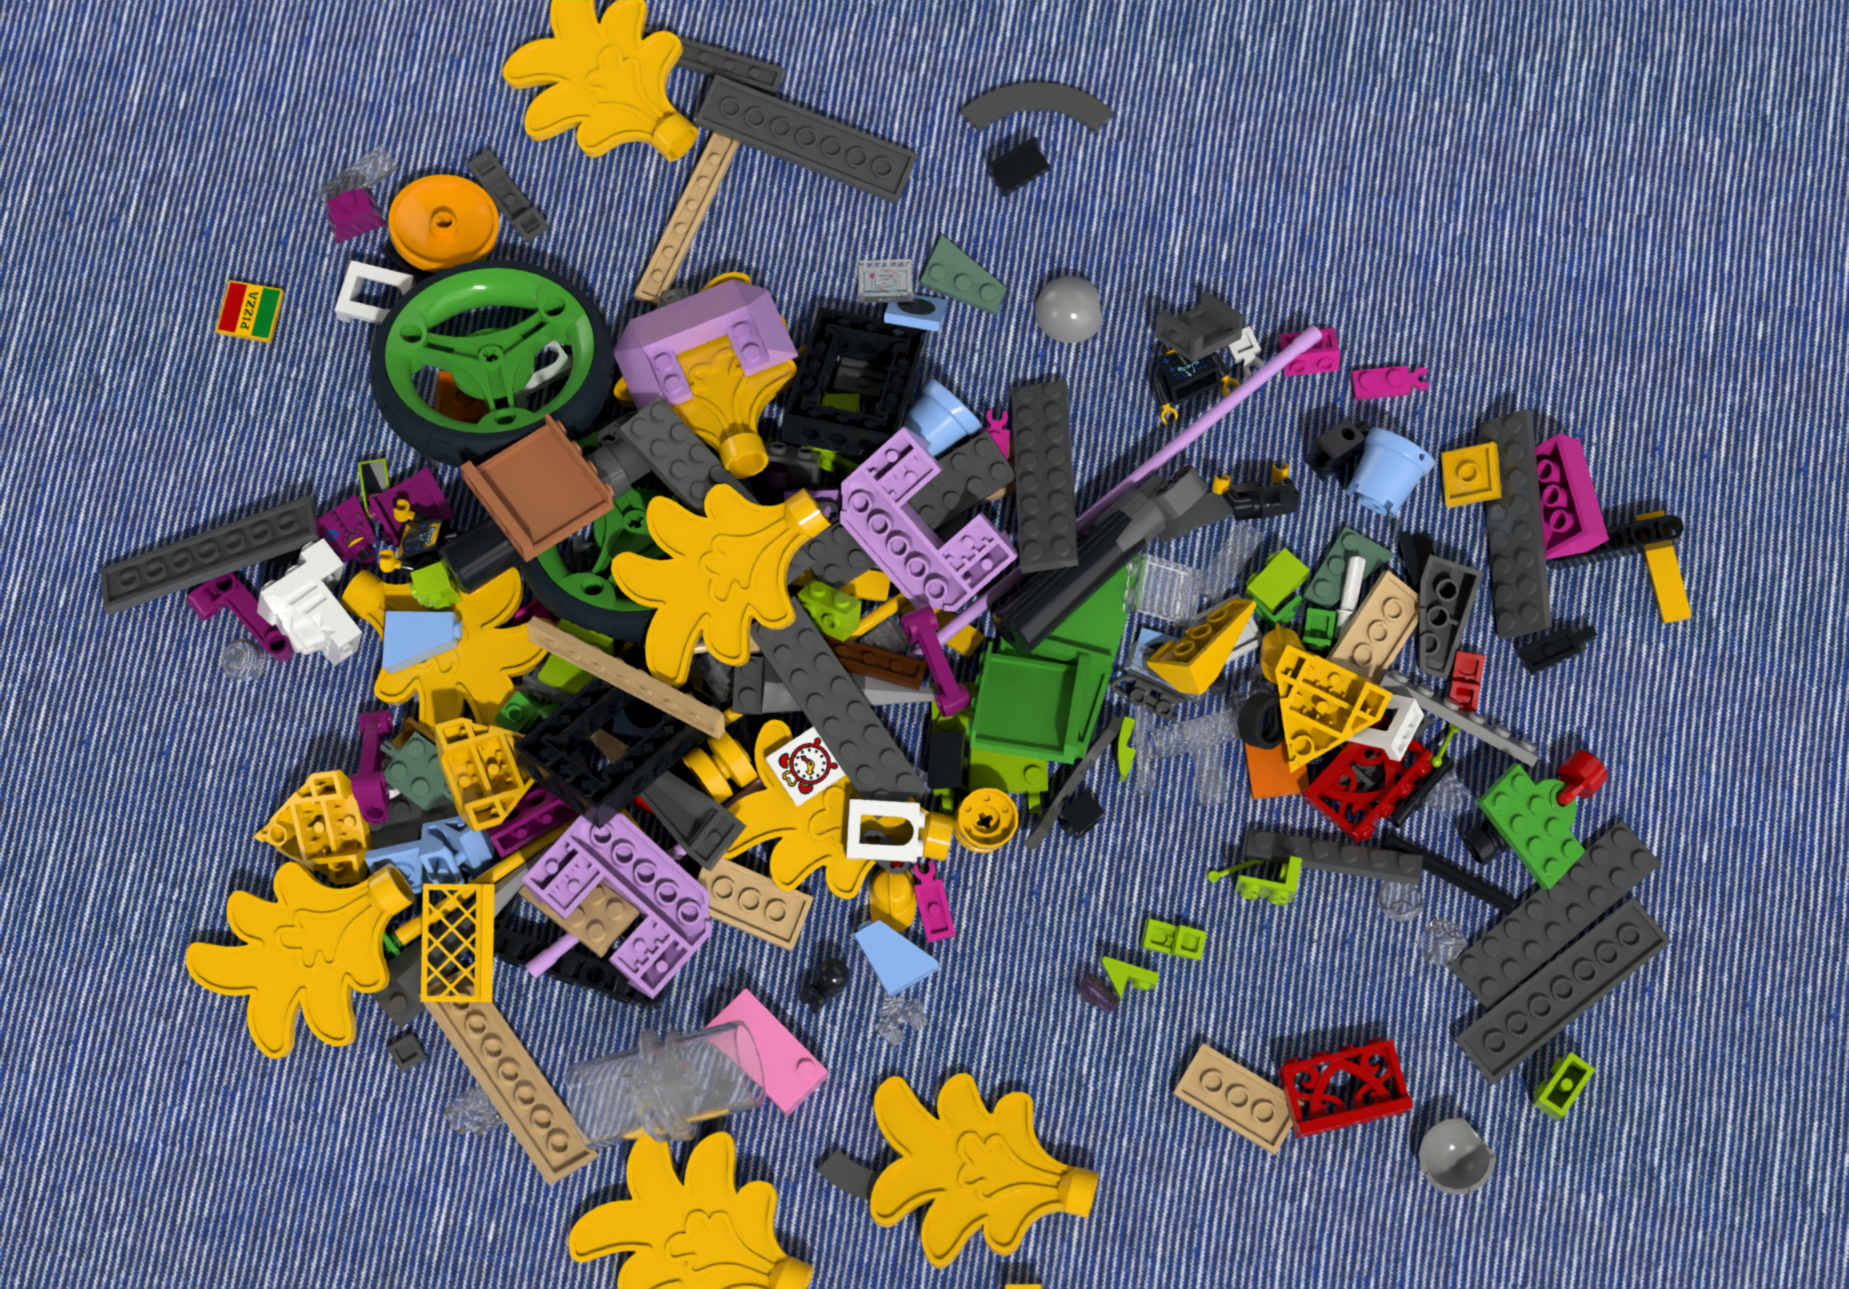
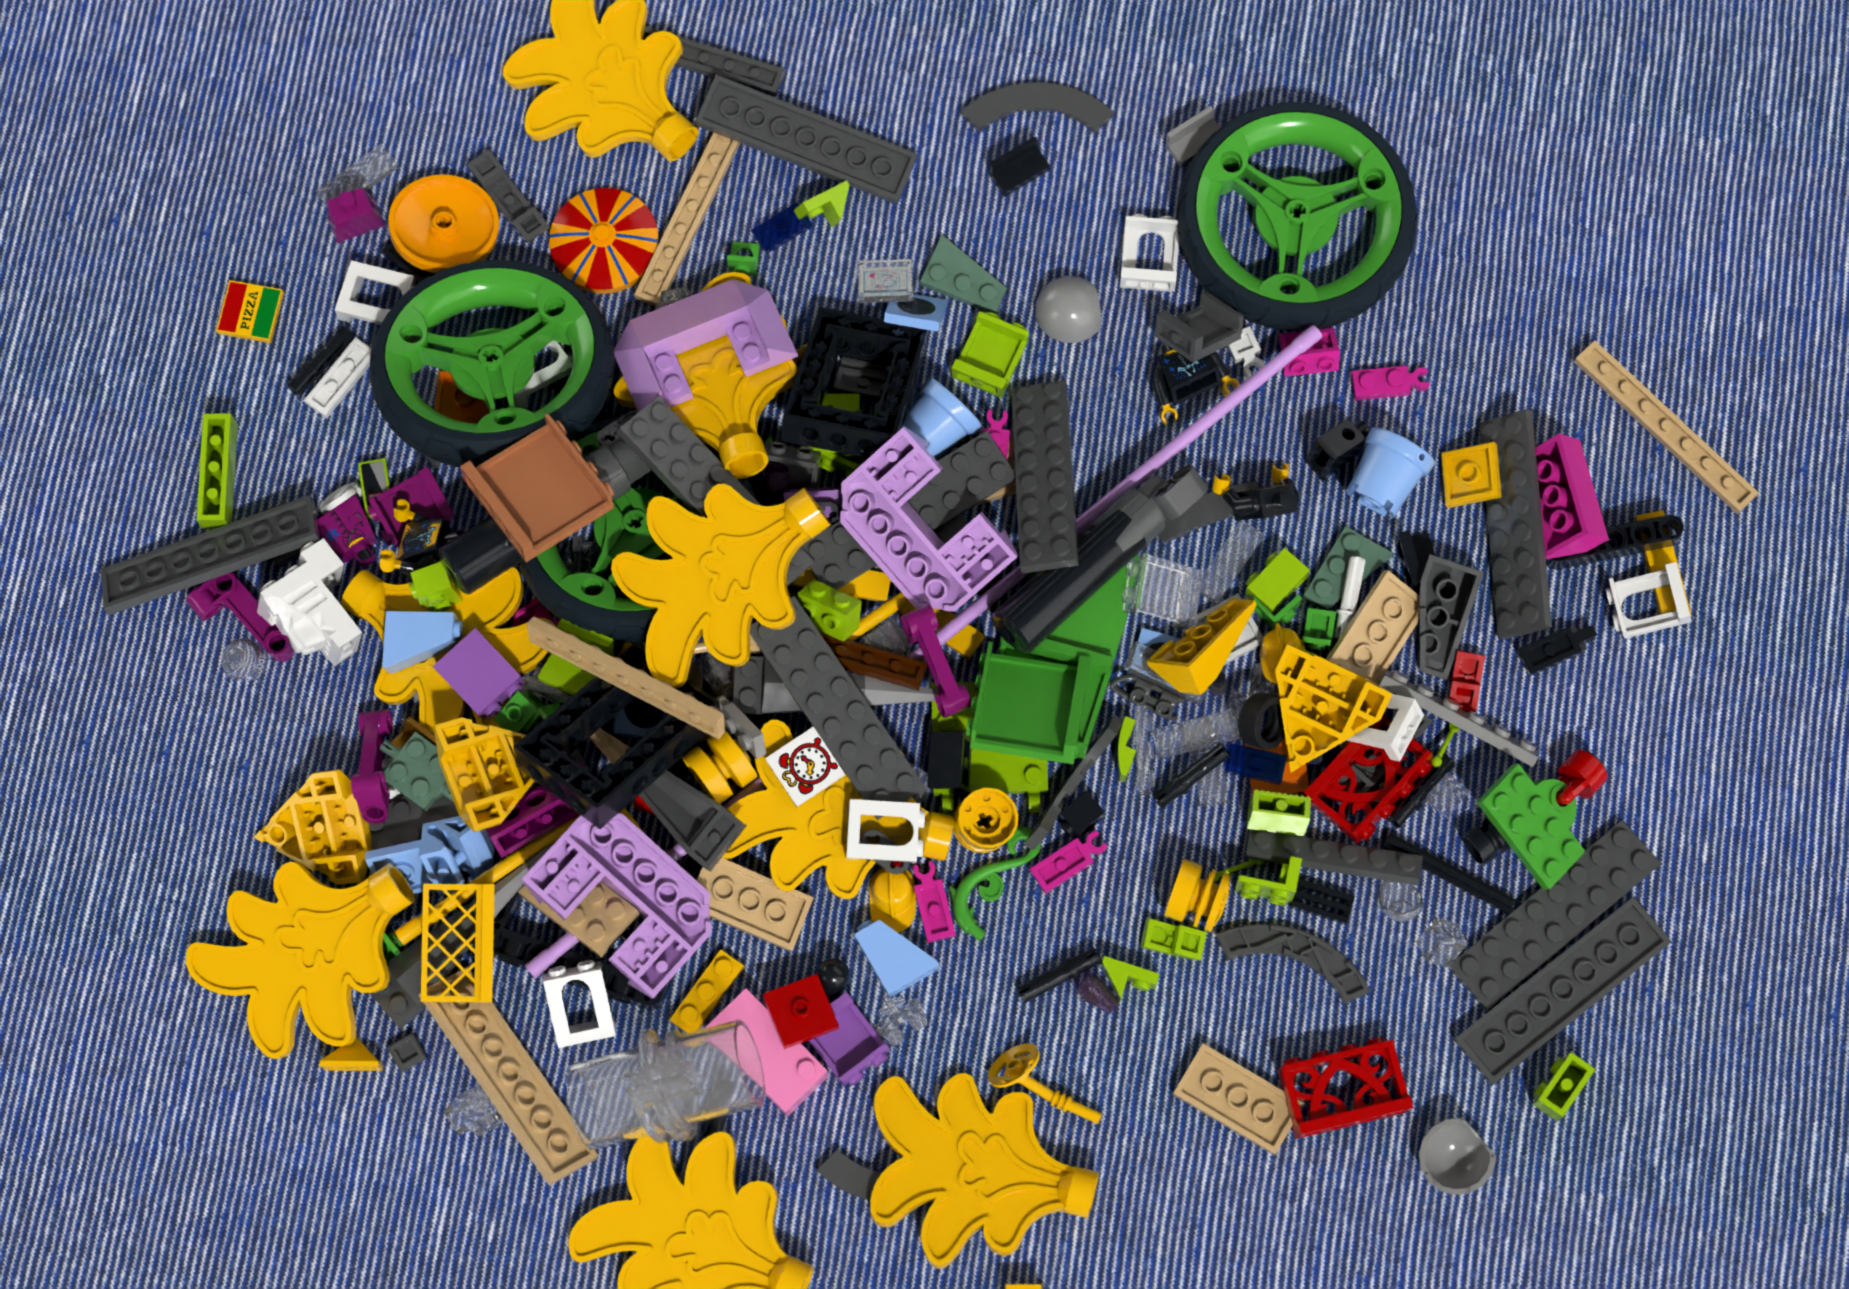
none -> lime brick [196,413,238,530]
none -> black pin [287,325,355,397]
none -> white tile [304,337,372,418]
none -> white piece [319,482,362,515]
none -> yellow slope [320,1037,383,1071]
none -> medium lavender panel [433,628,525,720]
none -> white panel [543,960,616,1048]
none -> dish [549,188,659,294]
none -> yellow plate [669,949,745,1038]
none -> light grey plate [715,695,766,759]
none -> bright green bracket [727,242,760,276]
none -> clear blue plate [751,202,812,255]
none -> red plate [762,974,839,1049]
none -> lime slope [794,181,850,227]
none -> medium lavender panel [809,992,890,1087]
none -> bright green plant [949,826,1041,941]
none -> lime panel [951,311,1029,398]
none -> yellow dish [988,1043,1102,1124]
none -> black pin [1016,947,1102,1004]
none -> dark pink plate [1029,831,1107,895]
none -> white panel [1120,214,1179,292]
none -> black pin [1152,742,1231,809]
none -> yellow wheel [1164,859,1231,933]
none -> light grey panel [1165,106,1220,167]
none -> bright green wheel [1176,102,1417,331]
none -> dark grey tile [1215,924,1371,1005]
none -> clear blue plate [1224,743,1287,785]
none -> lime brick [1247,789,1311,837]
none -> black tile [1291,879,1355,925]
none -> tan plate [1574,341,1759,515]
none -> white panel [1606,562,1692,639]

